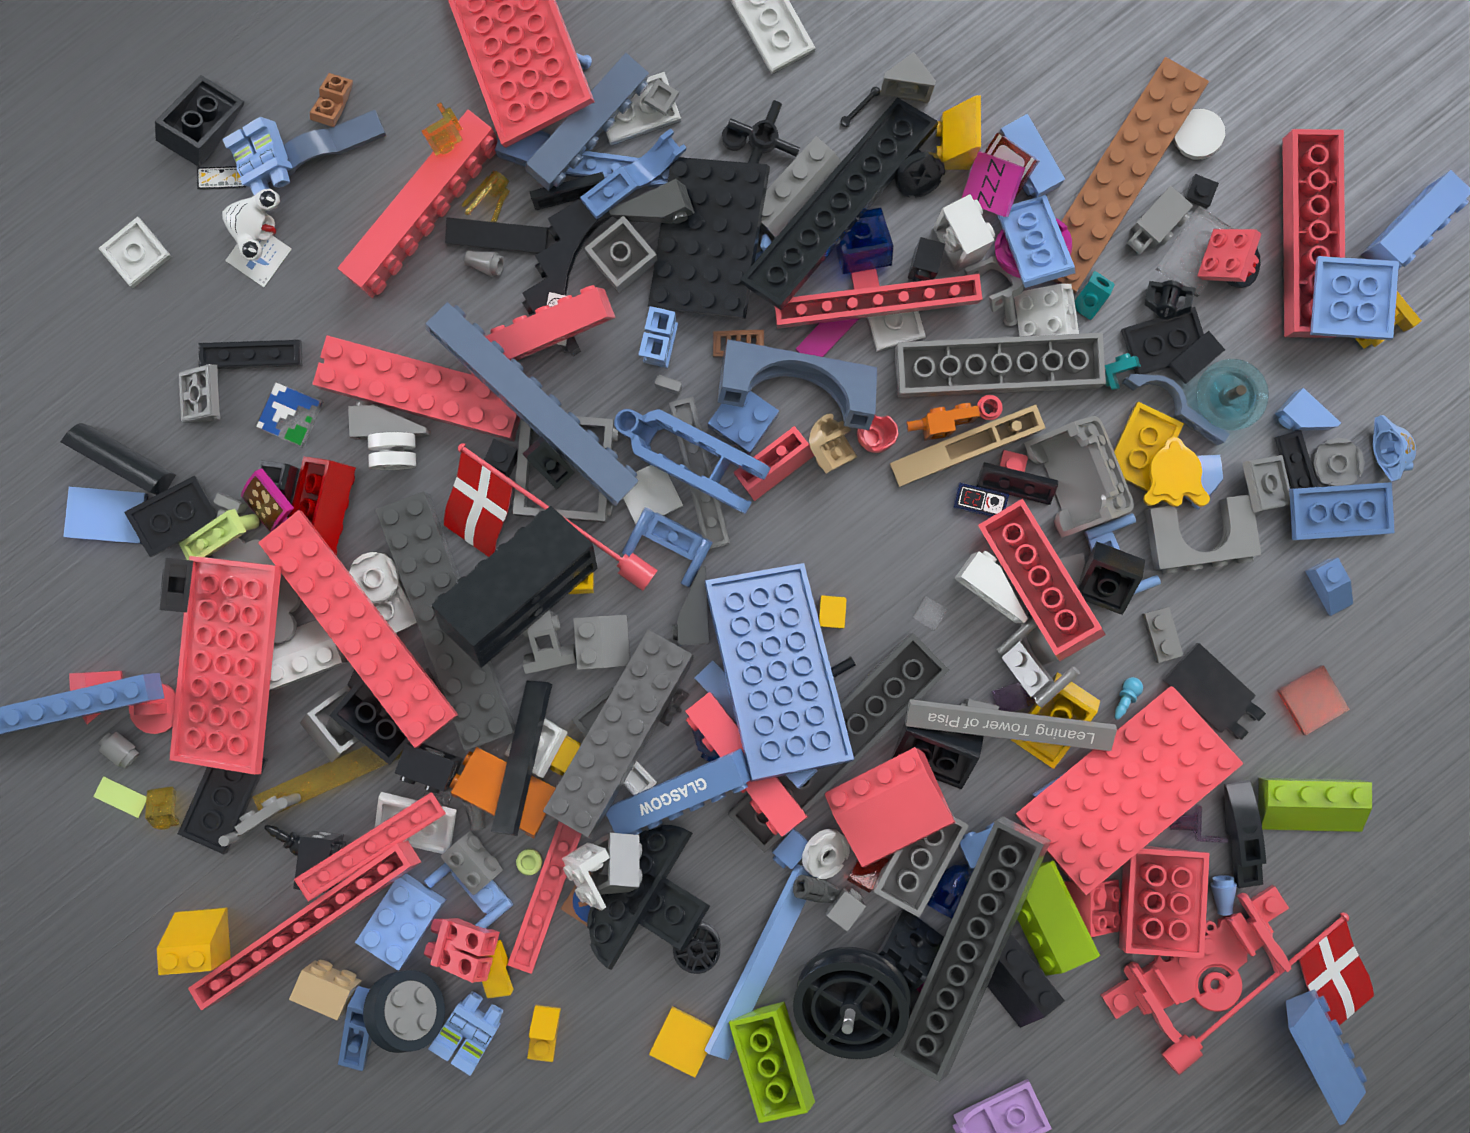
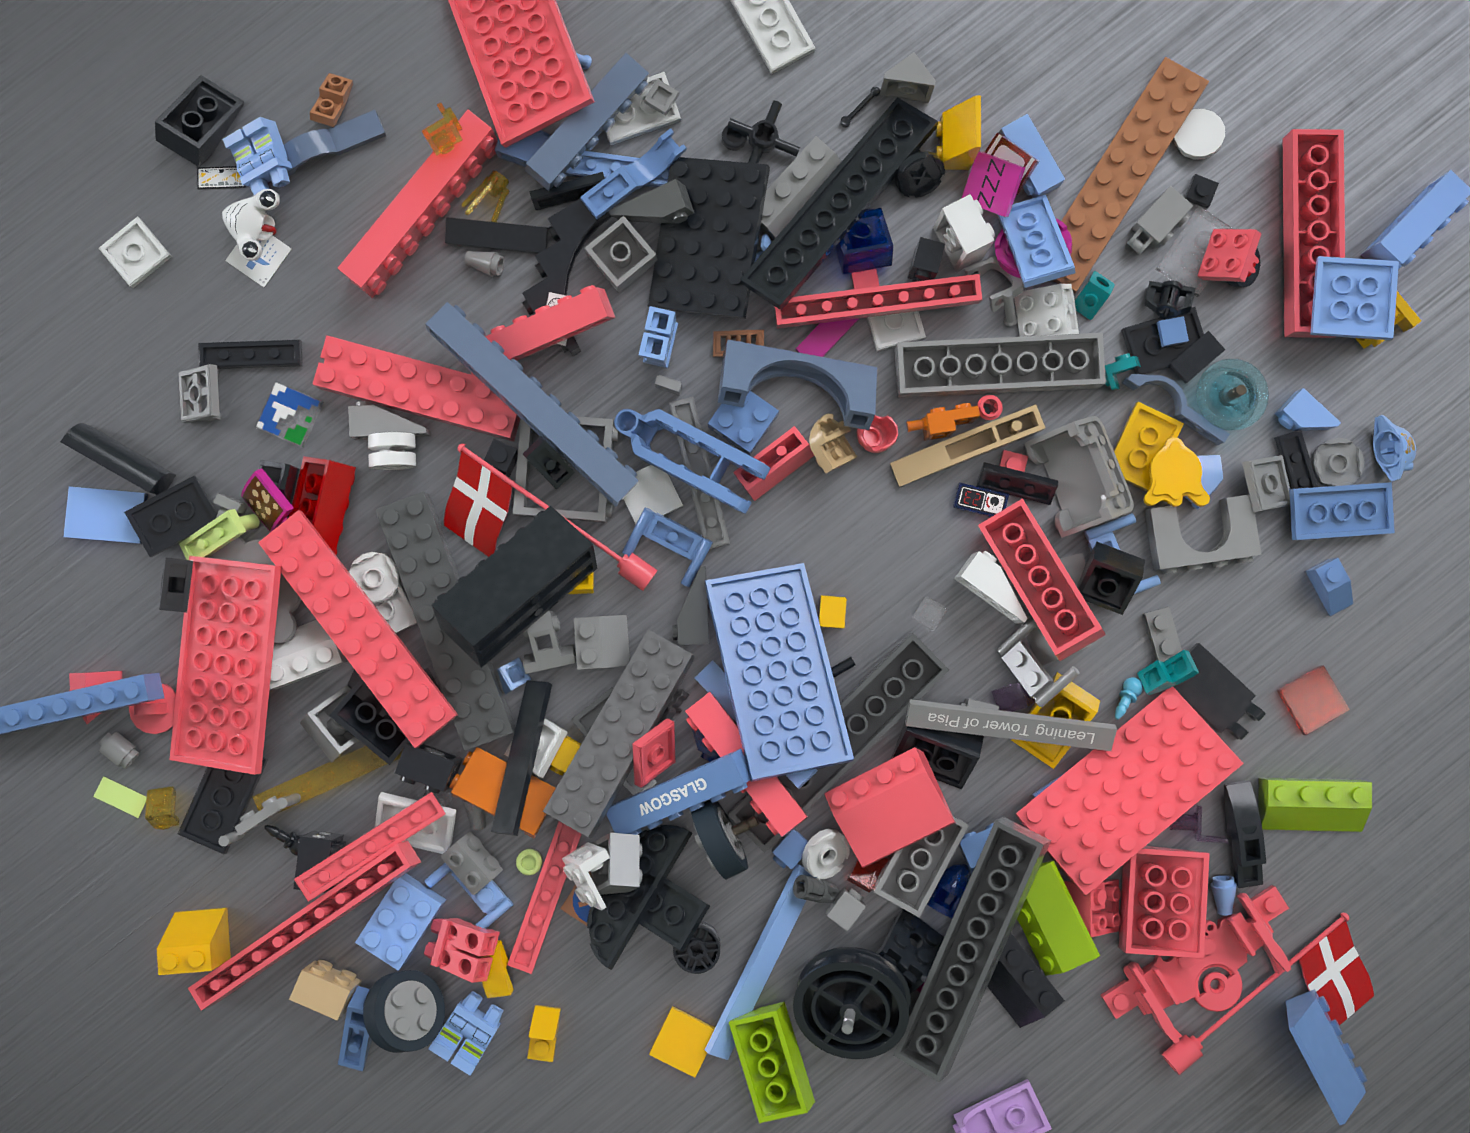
none -> light blue slope [497,658,531,694]
none -> coral tile [632,718,676,788]
none -> black wheel [691,800,759,880]
none -> teal slope [1137,649,1199,695]
none -> medium blue tile [1157,316,1189,347]

